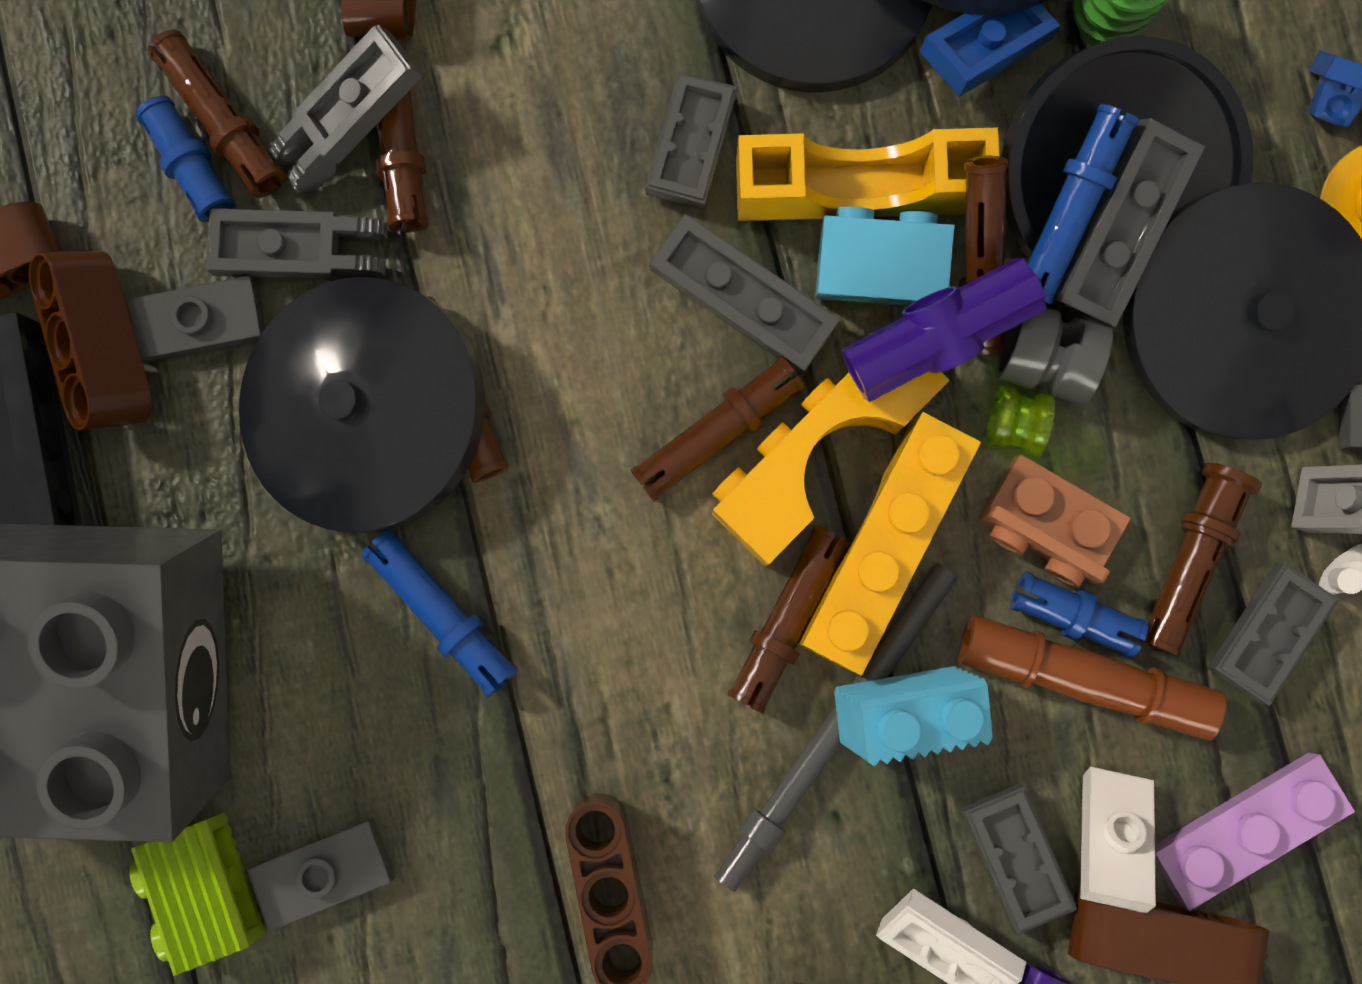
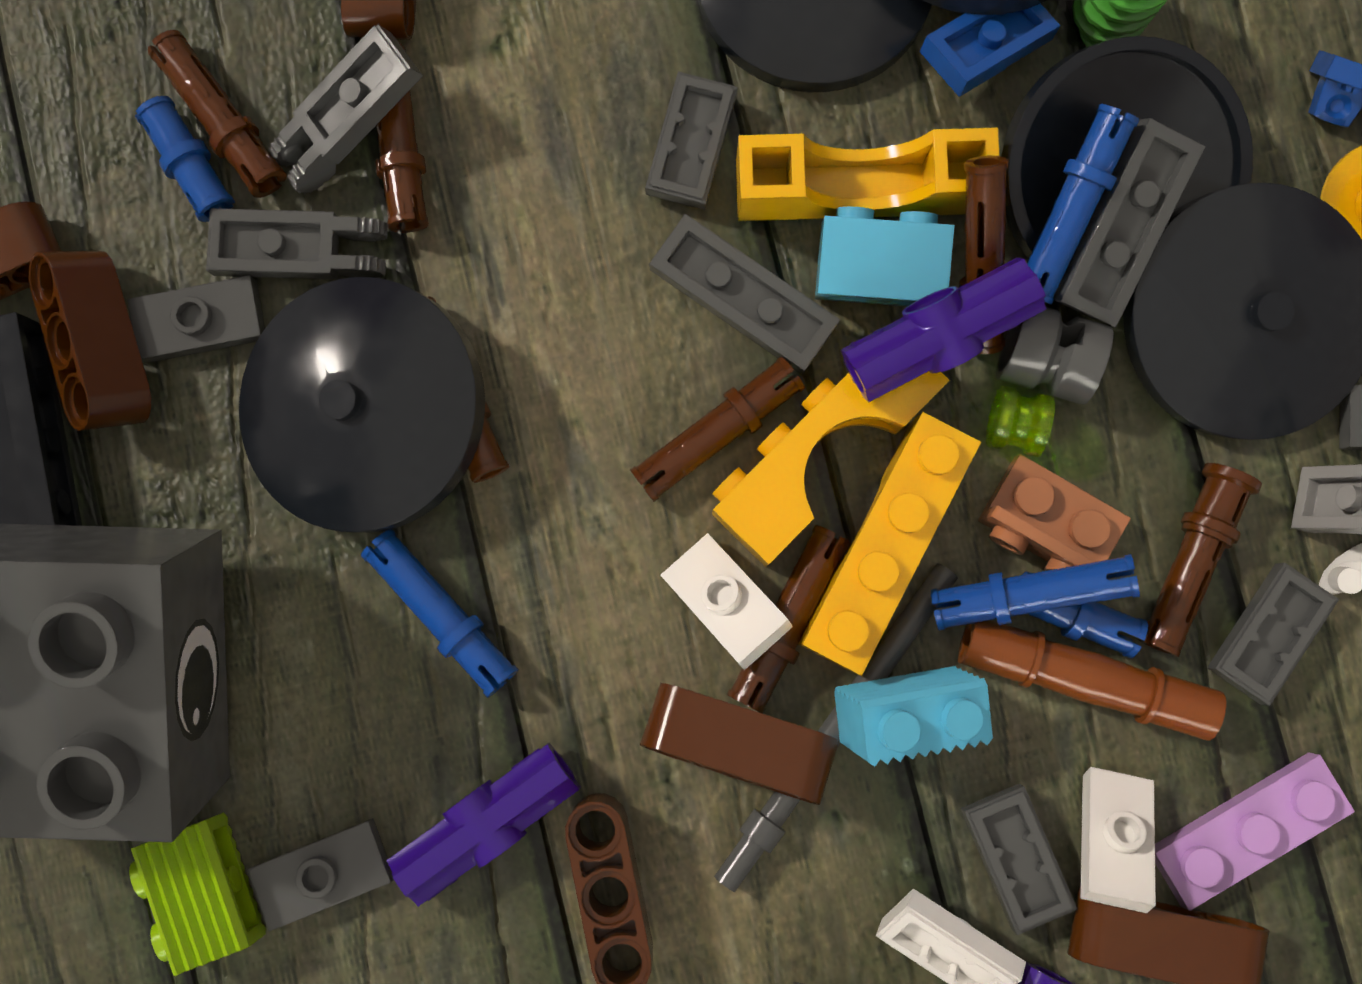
none -> dark purple piece [386,742,581,907]
none -> reddish brown beam [640,683,839,805]
none -> white plate [661,533,793,670]
none -> blue pin [931,554,1140,631]

